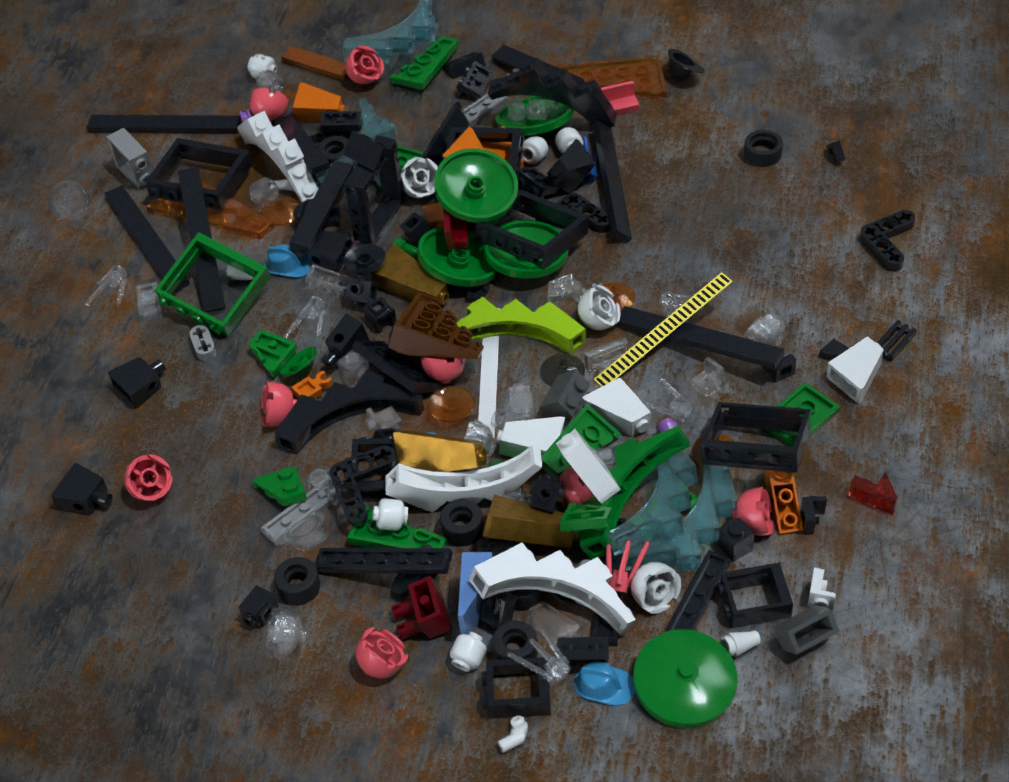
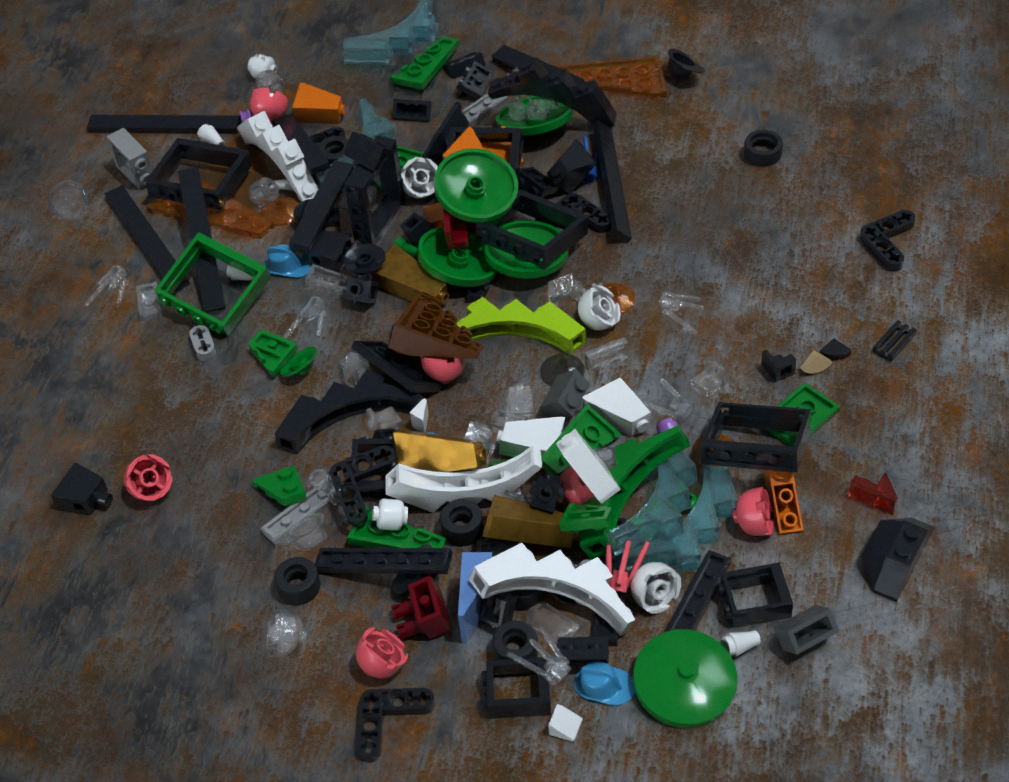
black torso [108,357,166,409] -> none
black window [239,585,280,629] -> none
coral cylinder [261,381,297,427] -> none
dark orange tile [281,46,348,81] -> none
orange plate [291,371,333,399] -> none
black bracket [320,111,362,132] -> none
black torso [323,313,370,369] -> none
coral cylinder [345,46,384,85] -> none
black window [364,297,397,334] -> none
clear orange dish [429,386,474,423] -> none
white head [449,632,487,672] -> none
white sticker [477,308,500,438] -> none
white arm [498,716,528,753] -> none
white head [522,135,548,165] -> none
white head [555,127,583,154] -> none
light yellow sticker [594,272,733,387] -> none
coral panel [601,81,639,116] -> none
black tile [615,306,785,369] -> none
black brick [718,518,754,562] -> none
clear cylinder [743,306,786,347] -> none
black bracket [800,496,827,535] -> none
white bracket [808,568,836,611] -> none
black tile [826,141,846,162] -> none
white slope [826,336,884,404] -> none
none -> white cone [197,124,225,146]
none -> black beam [357,688,436,763]
none -> black slope [392,99,432,121]
none -> white slope [410,398,429,433]
none -> white slope [549,704,583,742]
none -> tan tile [800,350,833,374]
none -> black wedge [861,517,934,602]

